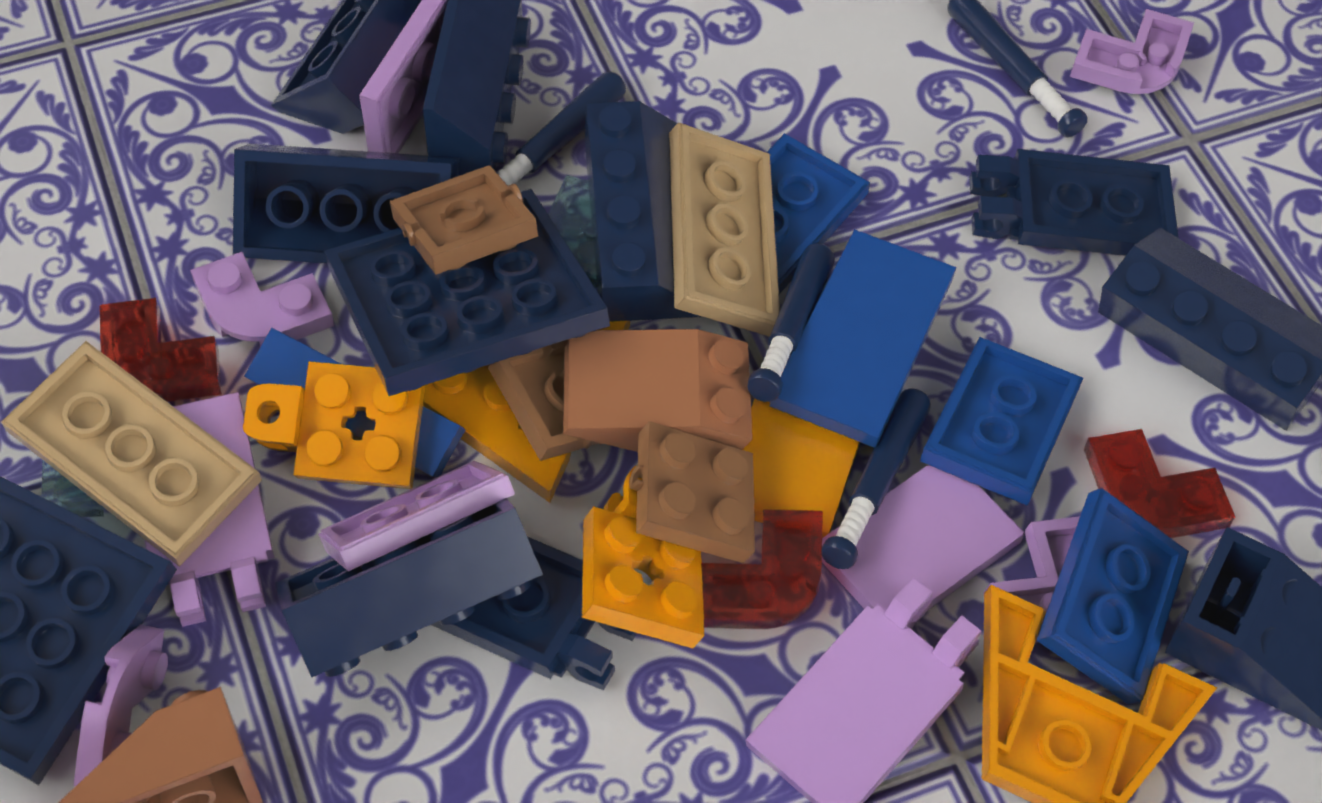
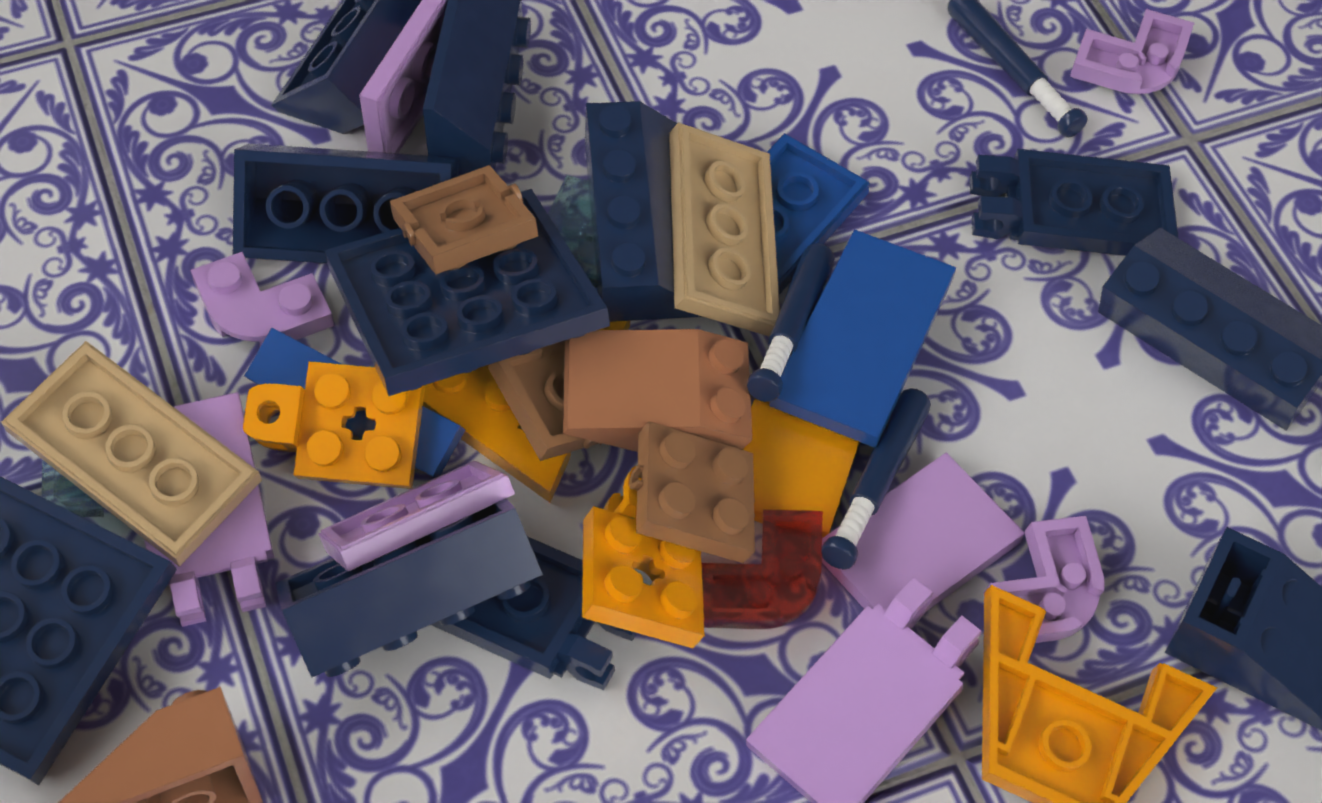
lavender plate [74,624,168,786] -> none
clear red plate [99,298,222,402] -> none
dark blue piece [497,71,626,186] -> none
blue tile [920,337,1083,506] -> none
blue tile [1037,488,1189,705] -> none
clear red plate [1083,429,1235,538] -> none

